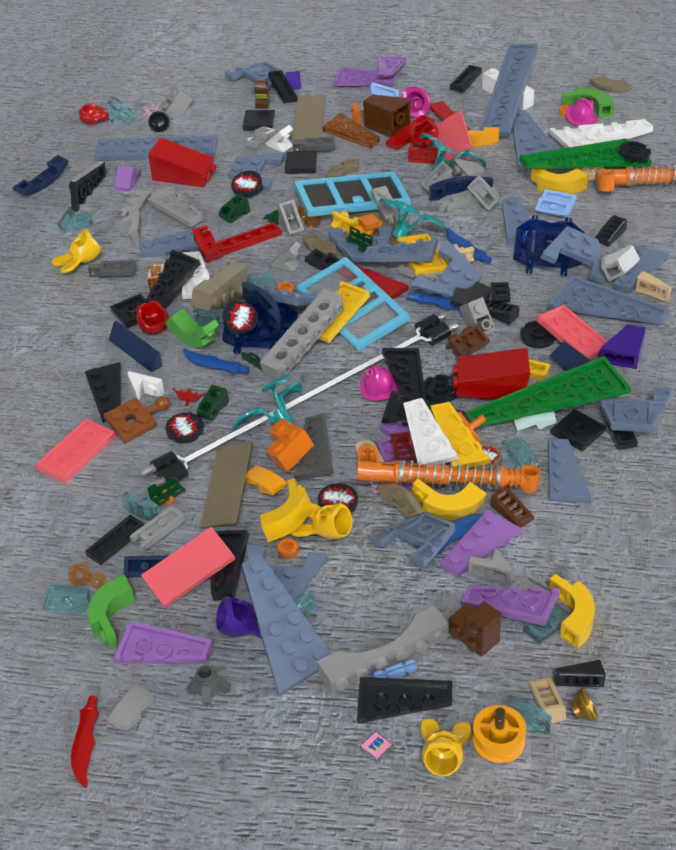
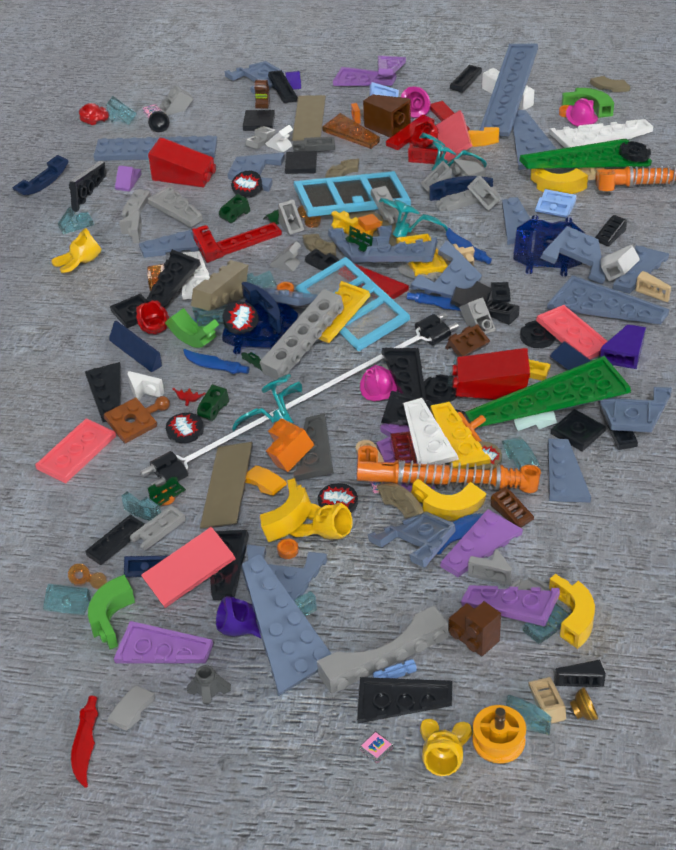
dark grey hinge [88,260,136,277] -> none

